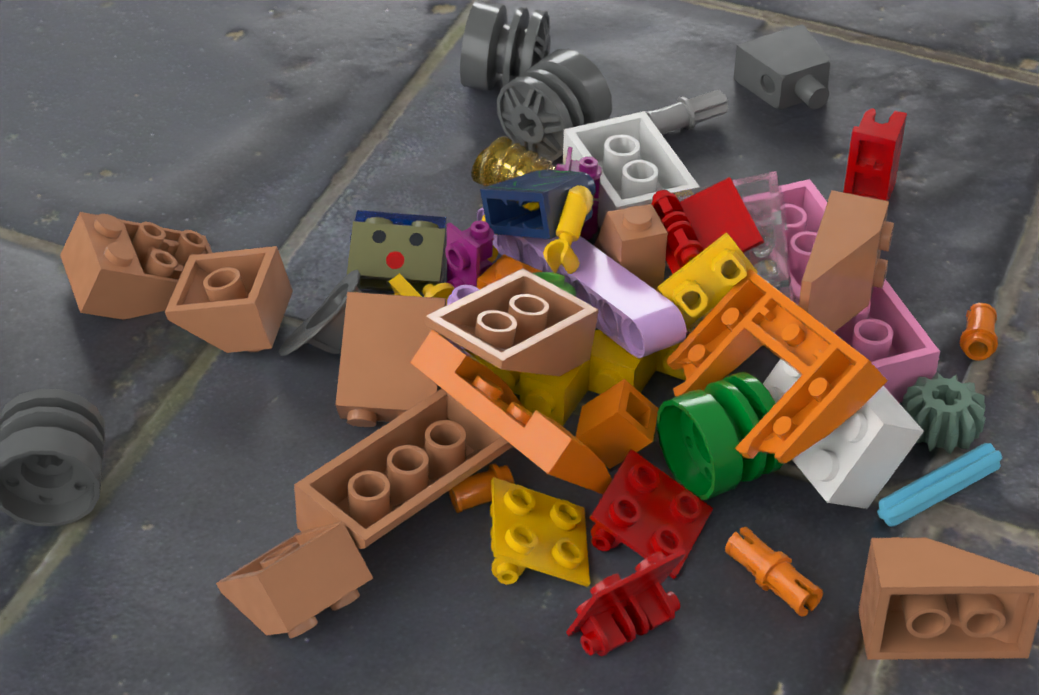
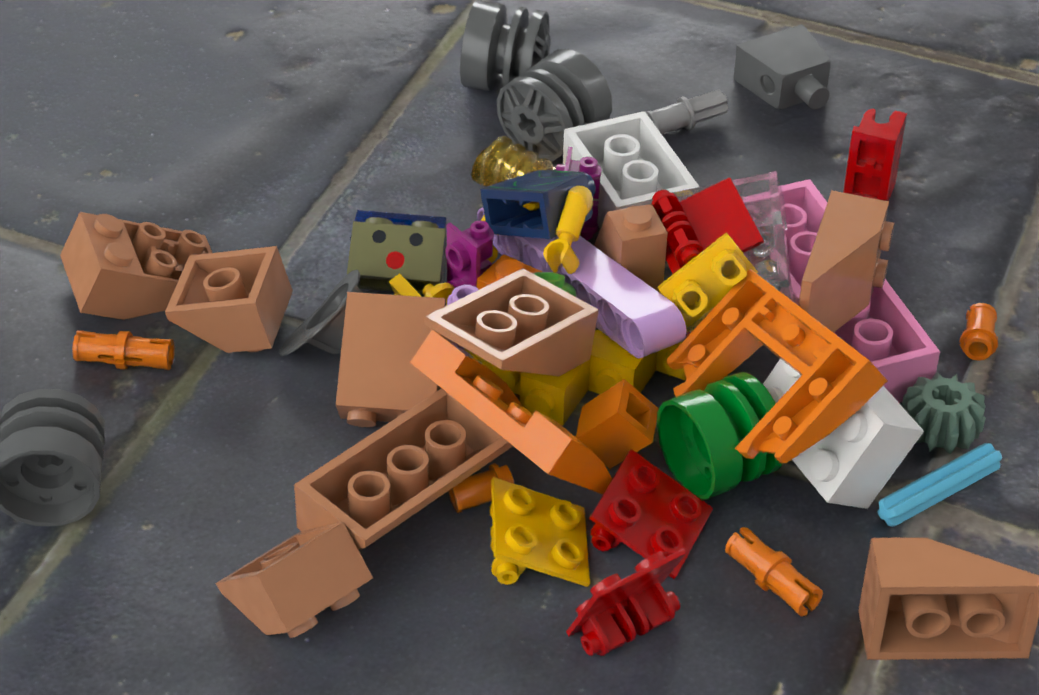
none -> orange pin [72,330,175,370]

